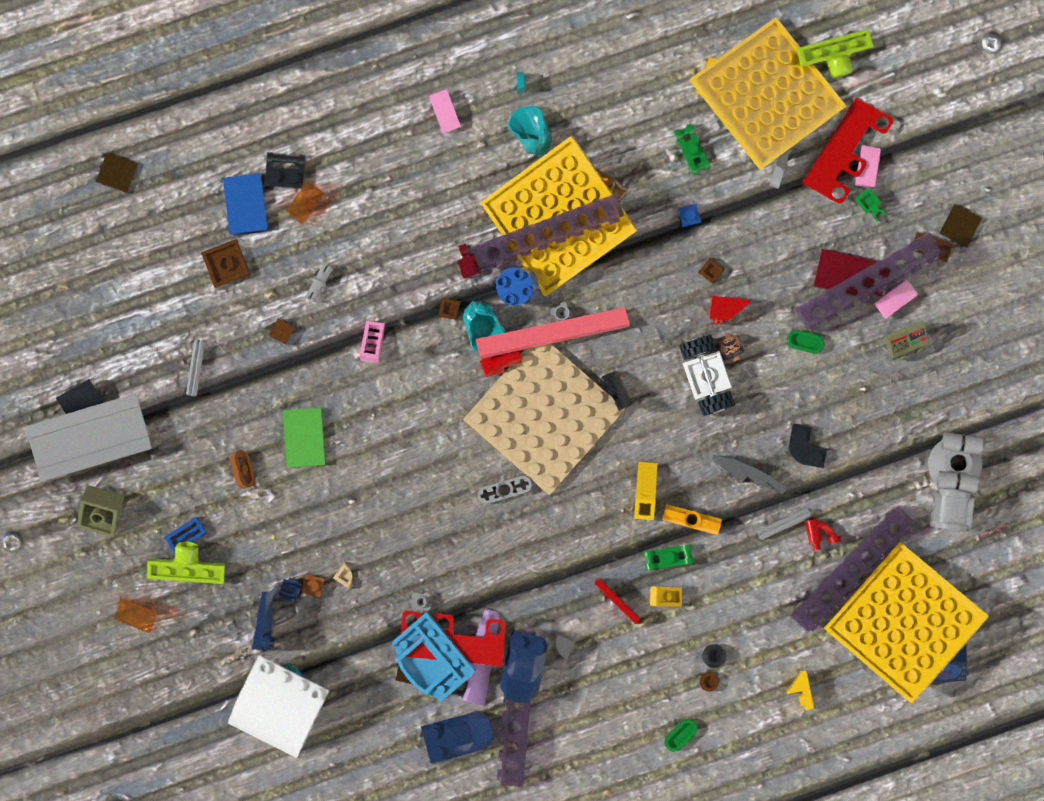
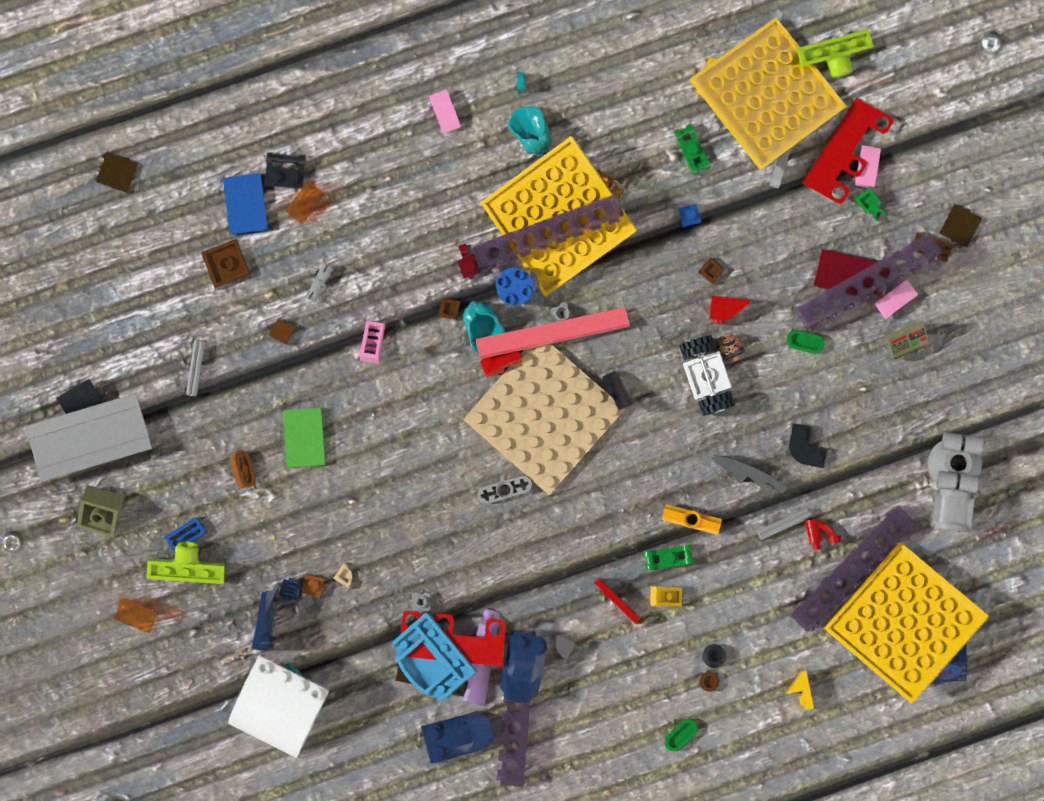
yellow slope [634,462,658,521] -> none

